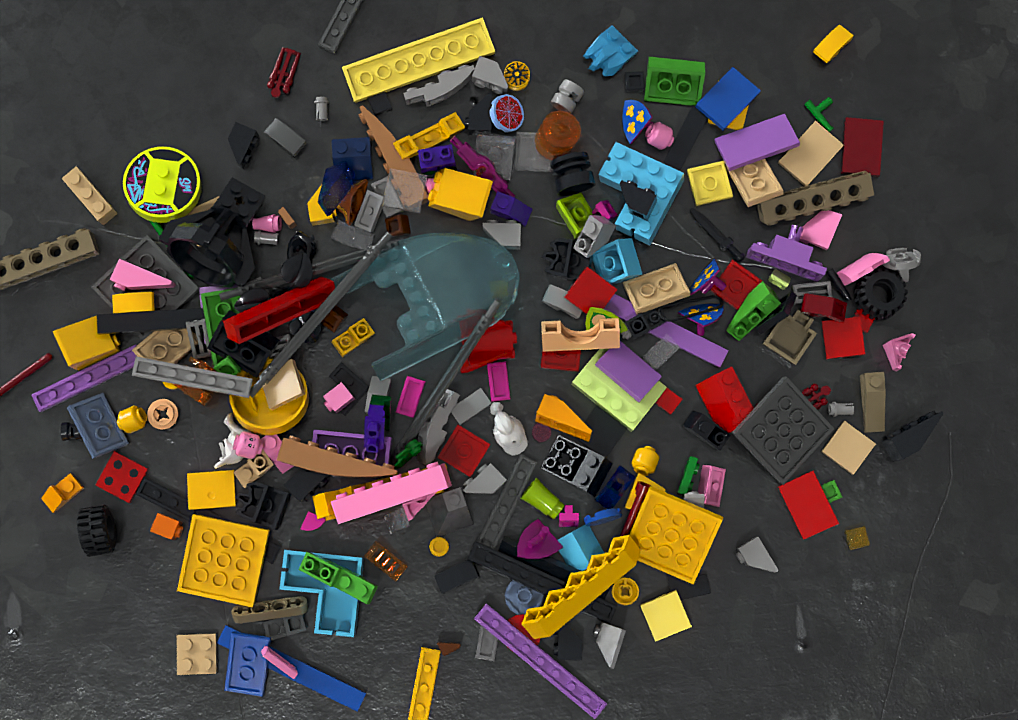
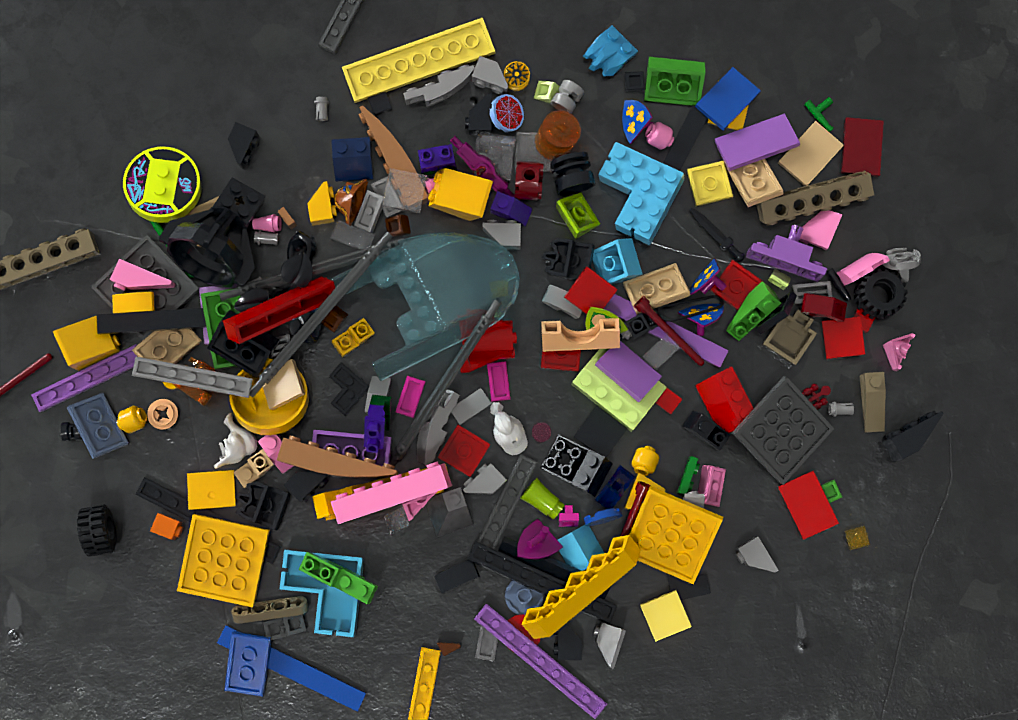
light orange slope [41,473,84,513] -> none
tan brick [62,166,118,225] -> none
red tile [95,451,149,503] -> none
tan plate [177,633,218,675] -> none
light grey tile [186,318,212,360] -> none
bright green tile [213,355,242,375] -> none
bright pink head [233,431,263,459] -> none
bright pink tile [261,646,298,679] -> none
dark grey slope [264,118,307,156] -> none
dark red piece [267,48,301,98] -> none
dark pink tile [300,511,326,531] -> none
clear blue slope [318,161,355,216] -> none
bright pink brick [323,382,355,413] -> none
clear orange slope [364,541,408,581] -> none
yellow slope [393,112,465,160] -> none
green plate [394,439,423,469] -> none
yellow tile [429,537,449,557] -> none
light orange slope [535,394,592,442] -> none
light grey slope [573,215,616,258] -> none
dark pink tile [592,200,618,221] -> none
yellow wheel [611,578,639,605] -> none
black slope [620,180,657,221] -> none
yellow slope [813,24,854,63] -> none
tan tile [821,421,876,475] -> none
none -> dark red brick [515,161,544,201]
none -> yellowish green slope [534,81,560,103]
none -> dark red piece [634,296,705,366]

